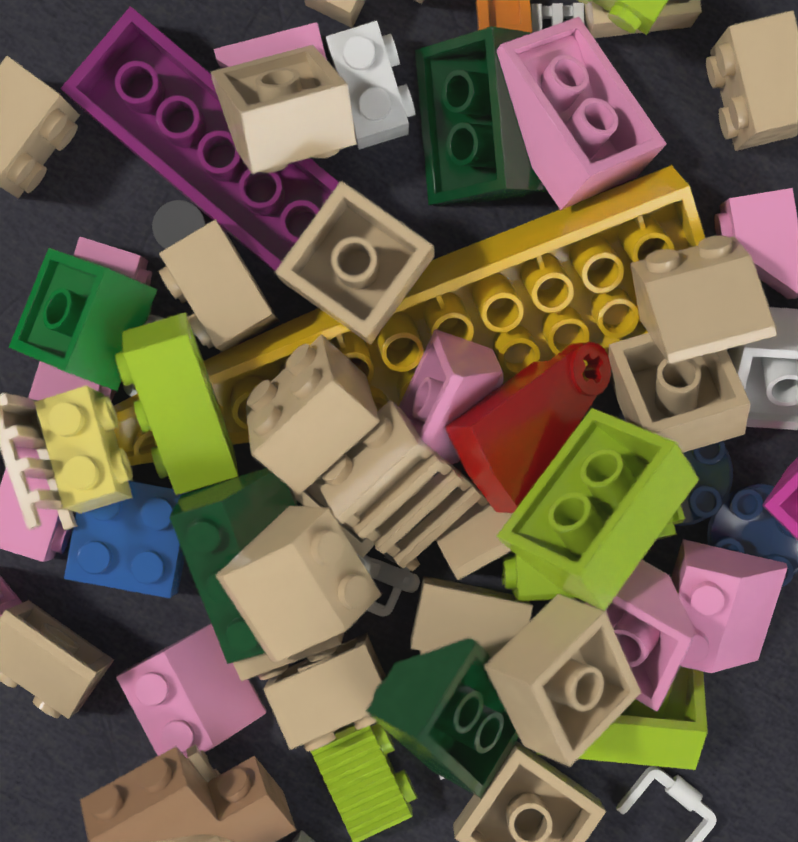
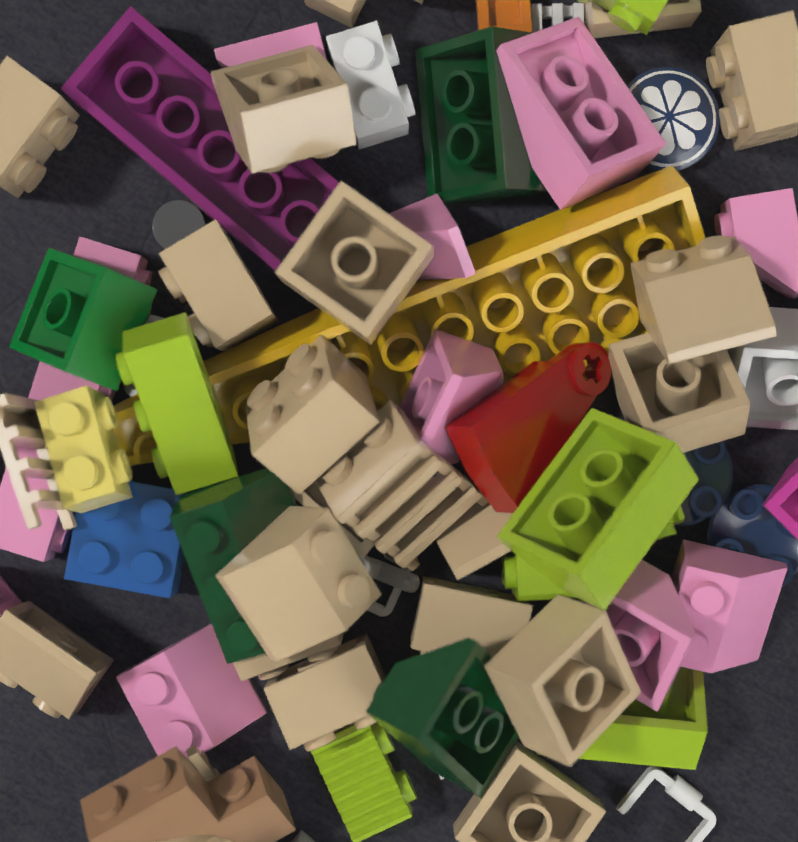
none -> bright pink slope [389,194,476,280]
none -> dish [627,67,720,171]

